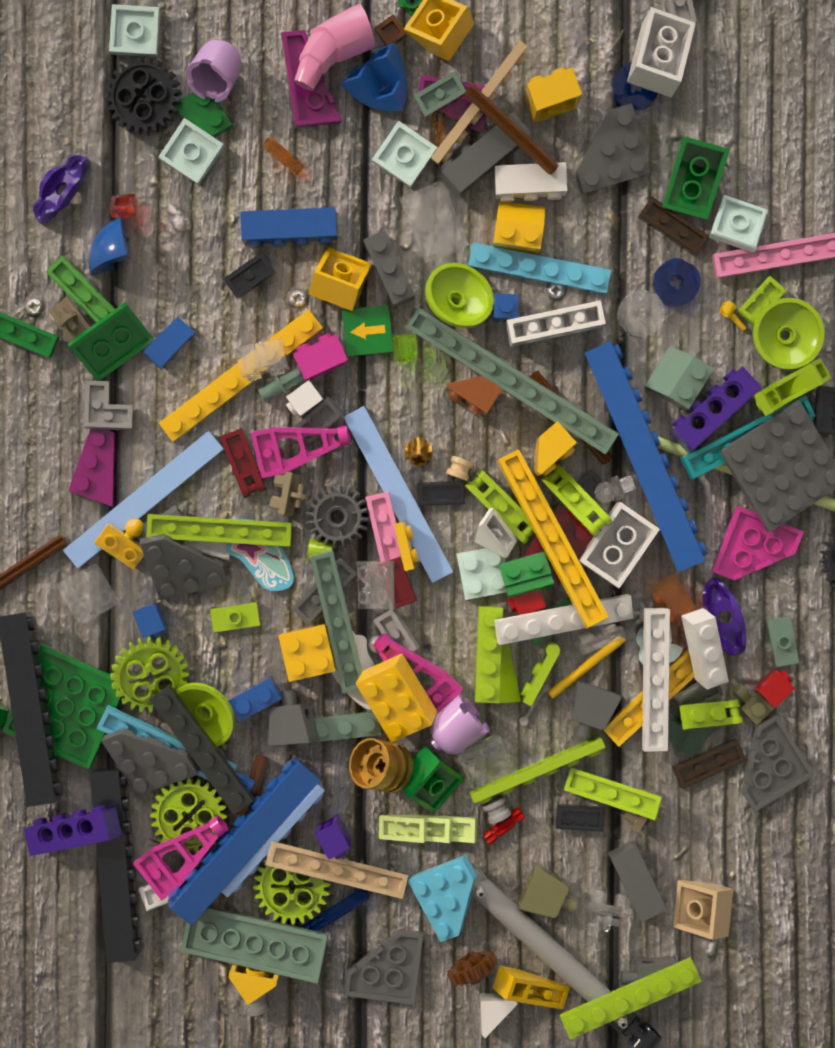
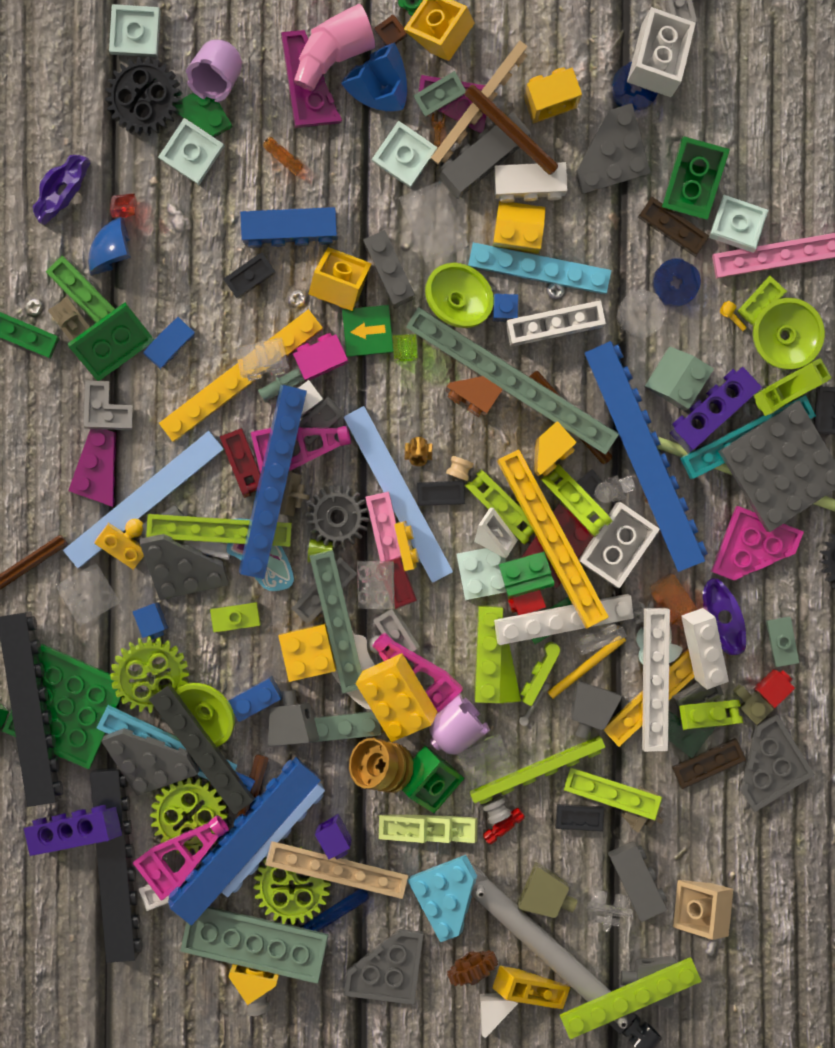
none -> blue brick [239,385,307,579]

